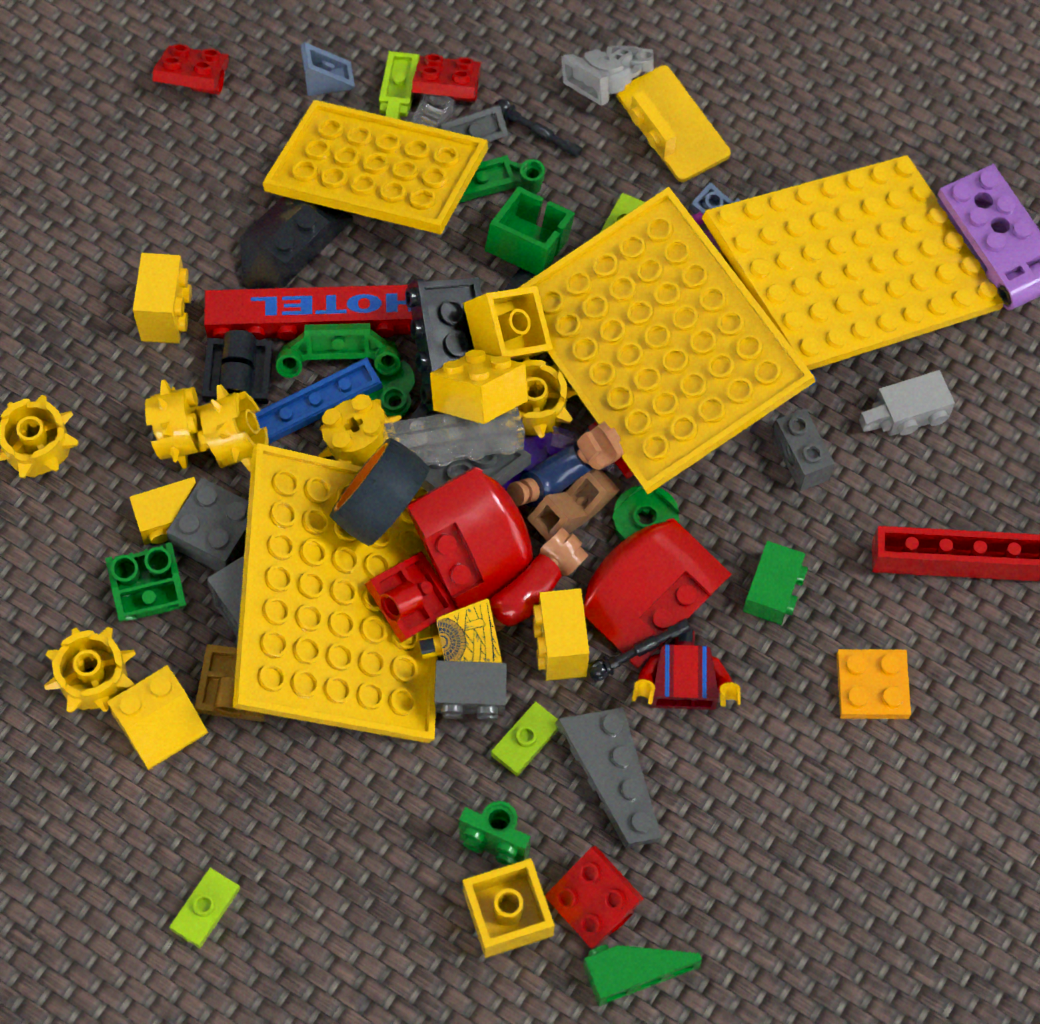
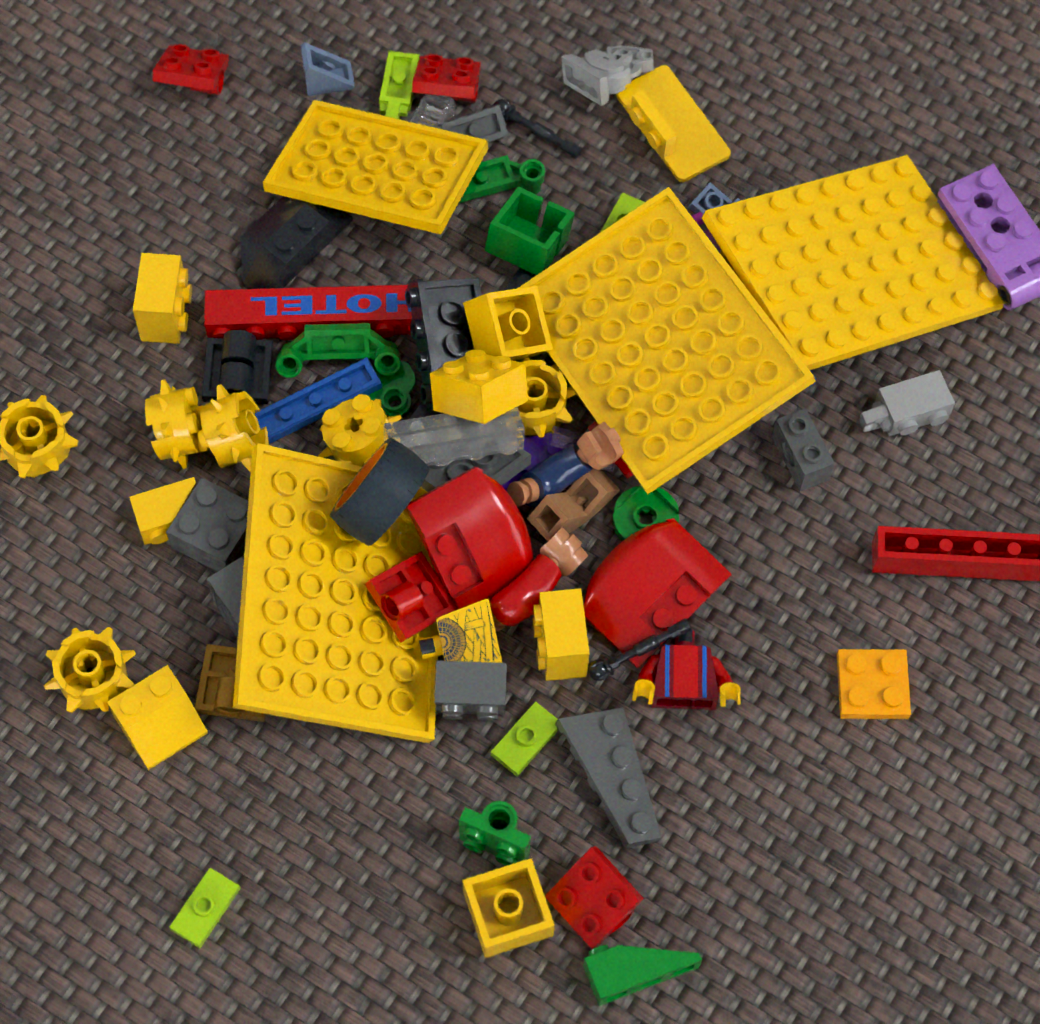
green slope [105,542,187,623] -> none
green piece [743,541,808,625] -> none

